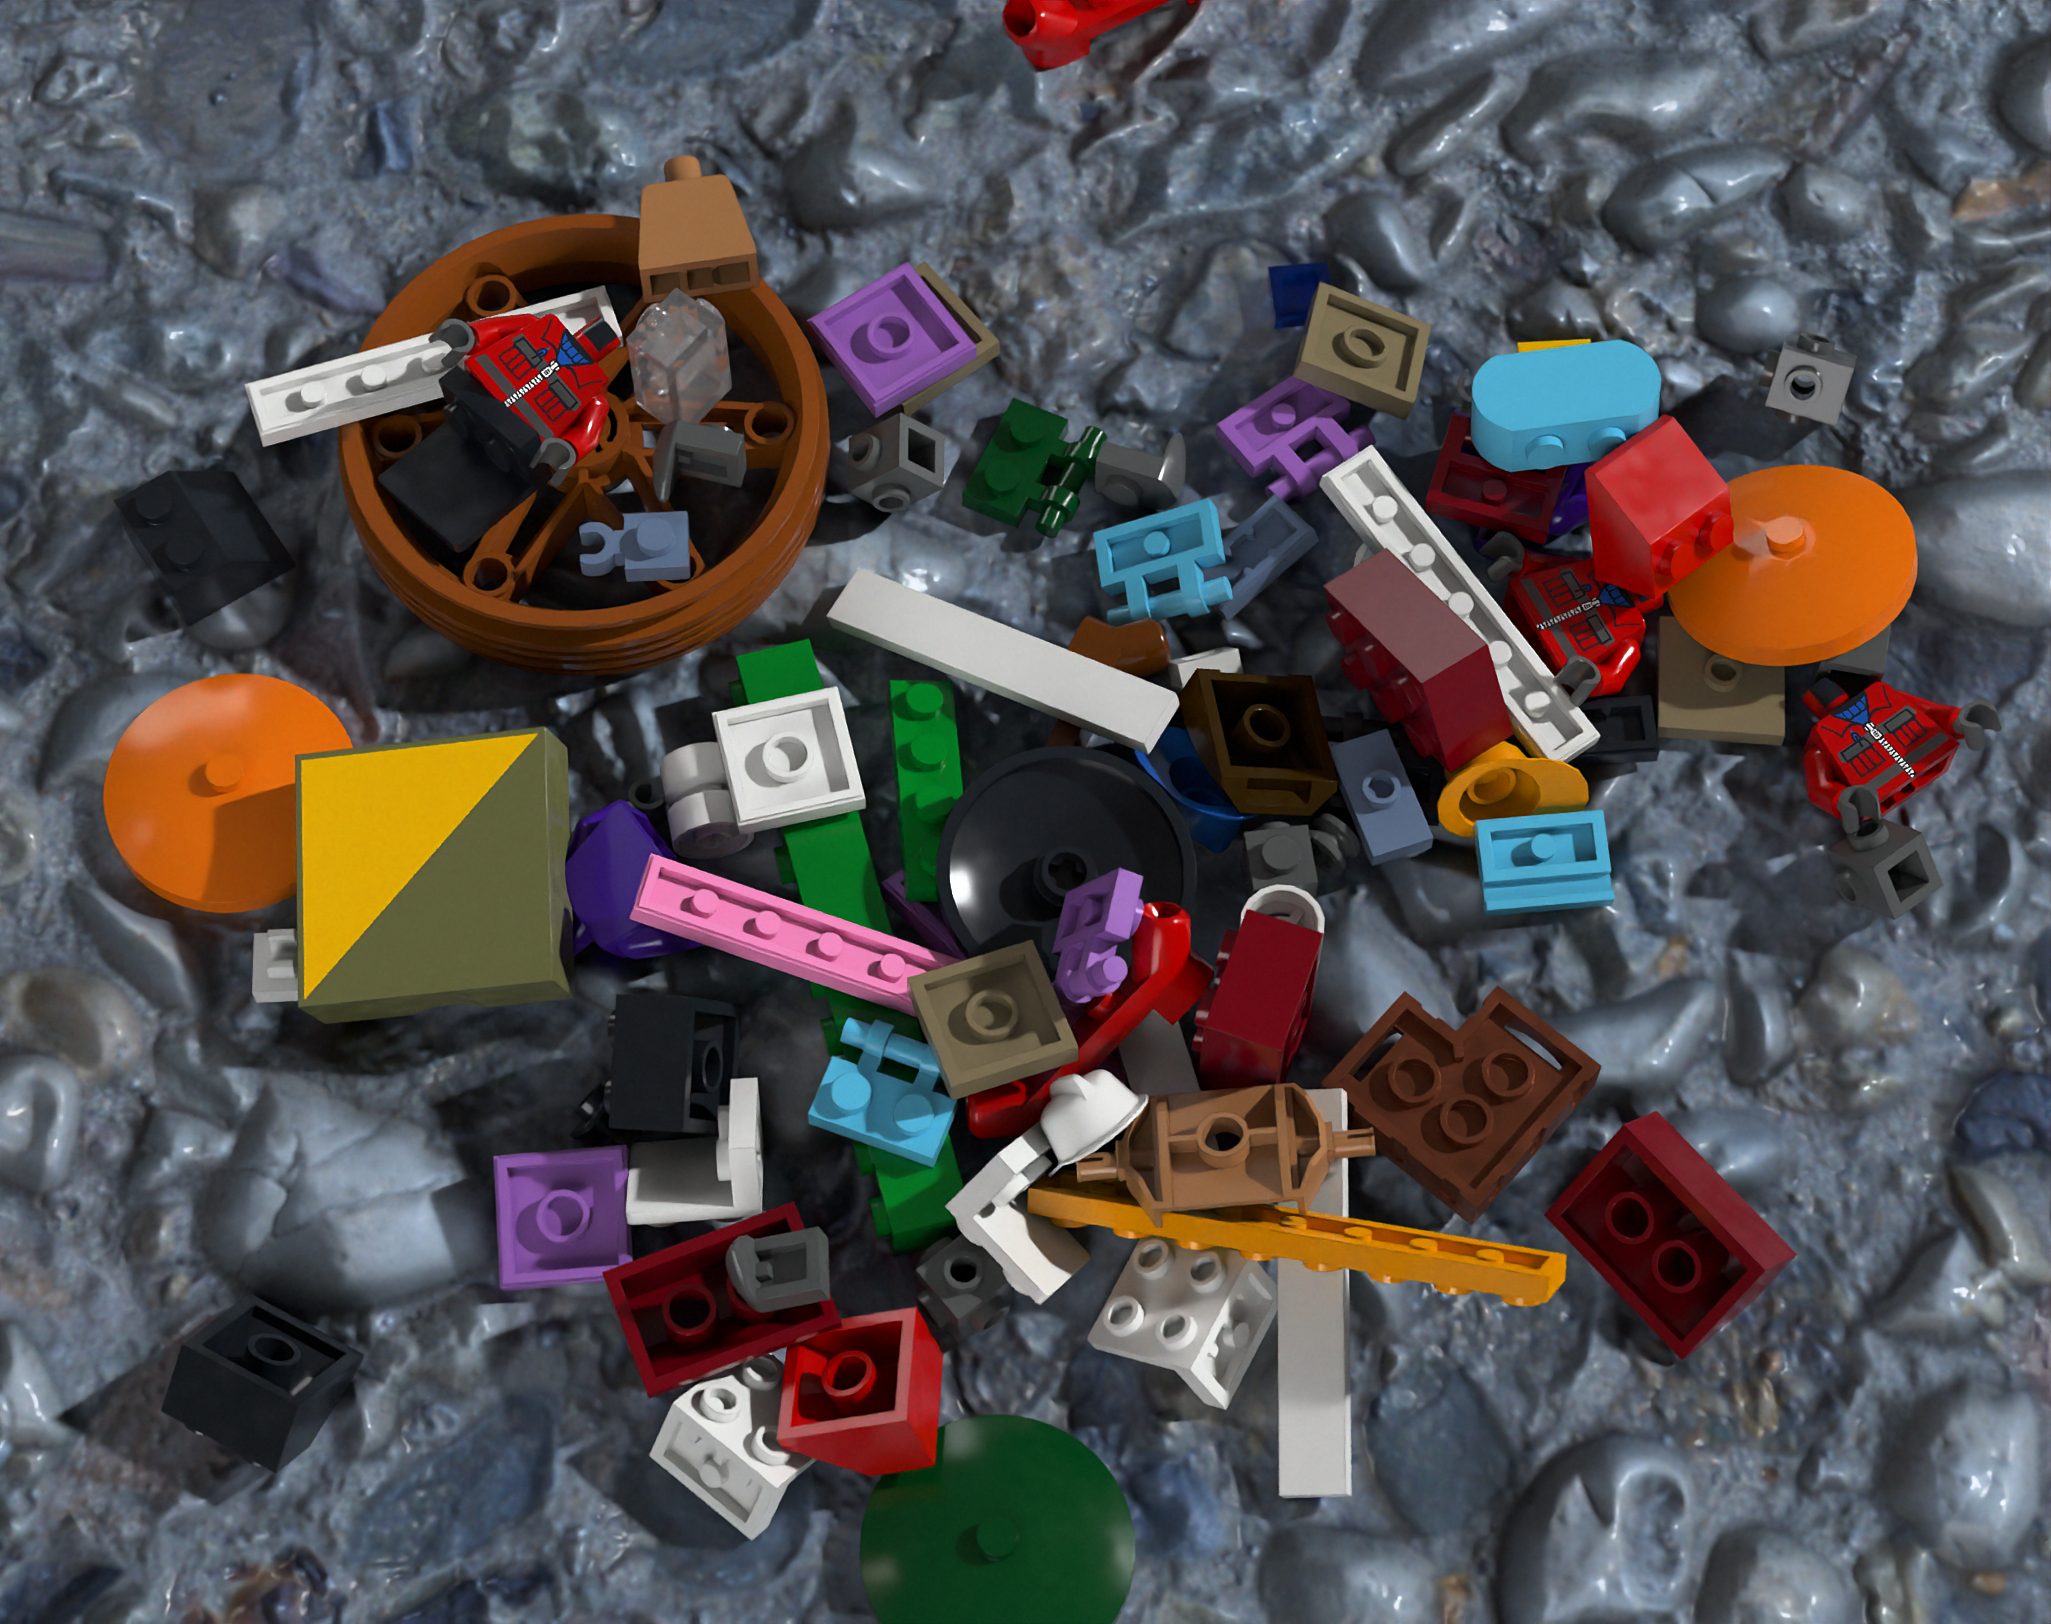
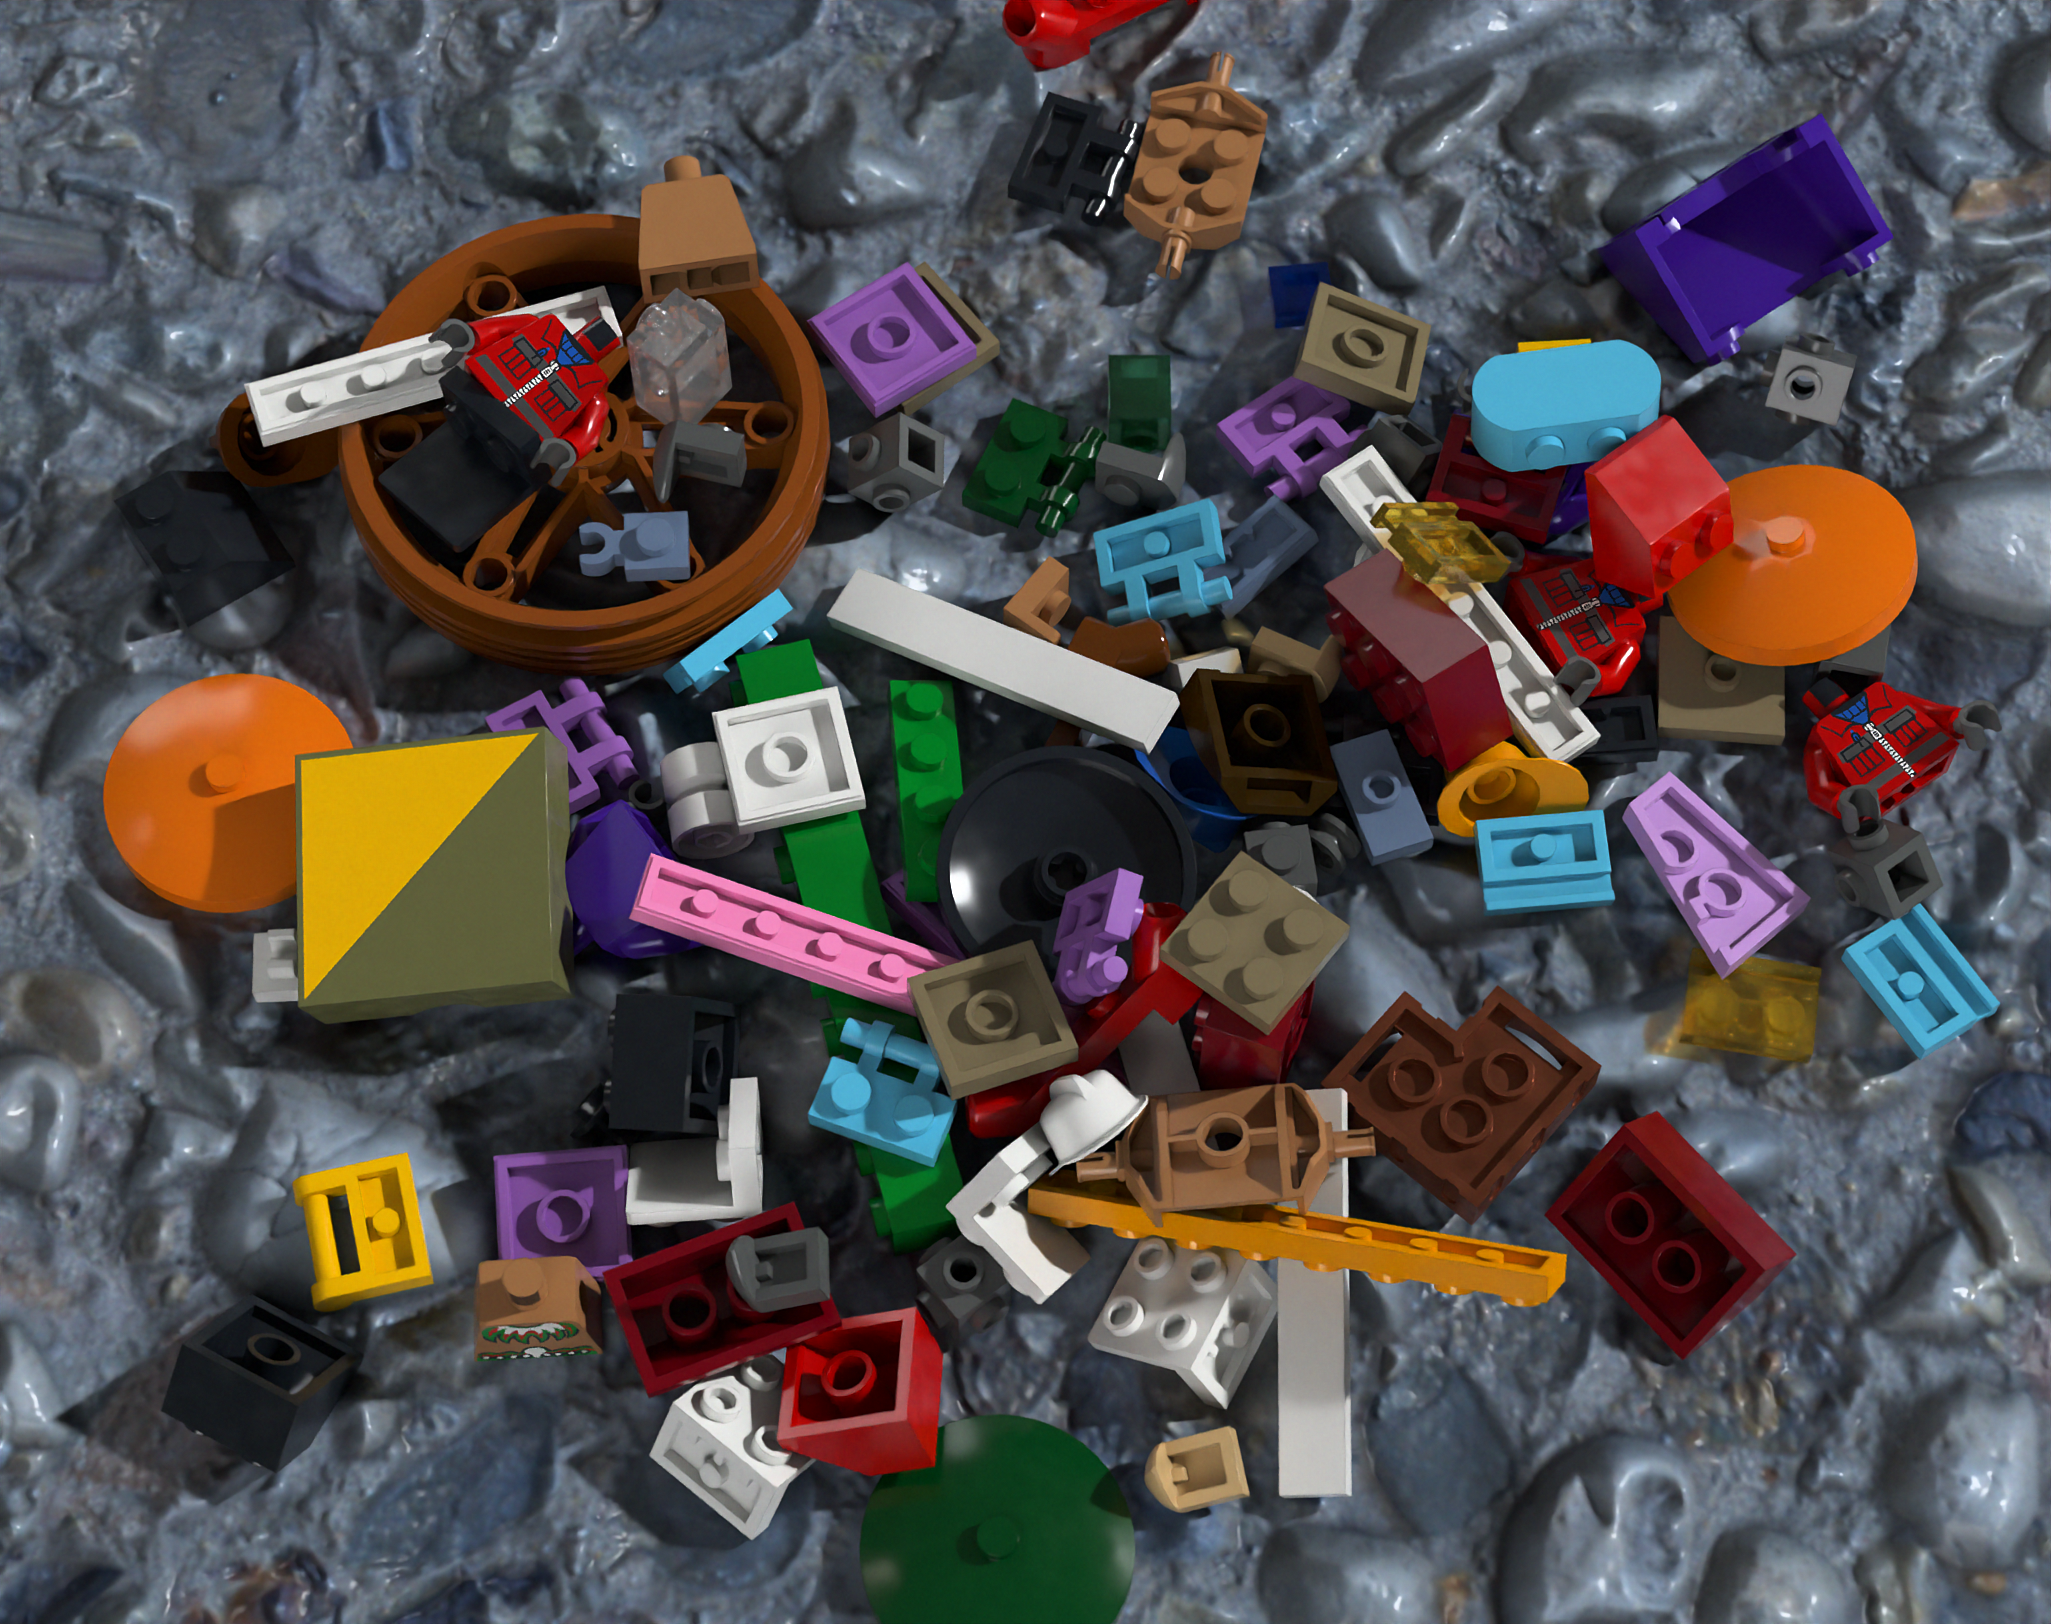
none -> reddish brown piece [209,392,339,487]
none -> yellow plate [292,1152,434,1312]
none -> medium nougat torso [473,1256,603,1362]
none -> medium lavender plate [484,676,640,815]
none -> medium azure plate [662,589,793,694]
none -> medium nougat bracket [1003,556,1071,647]
none -> black plate [1008,91,1142,227]
none -> clear green brick [1107,355,1172,453]
none -> medium nougat plate [1123,52,1268,280]
none -> tan plate [1144,1426,1250,1513]
none -> dark tan plate [1159,851,1350,1035]
none -> tan plate [1246,626,1342,704]
none -> dark grey brick [1348,413,1443,506]
none -> clear yellow plate [1369,502,1511,585]
none -> dark purple windscreen [1596,113,1894,367]
none -> lavender wing [1622,771,1811,980]
none -> clear yellow plate [1679,948,1822,1064]
none -> medium azure plate [1841,903,2000,1060]

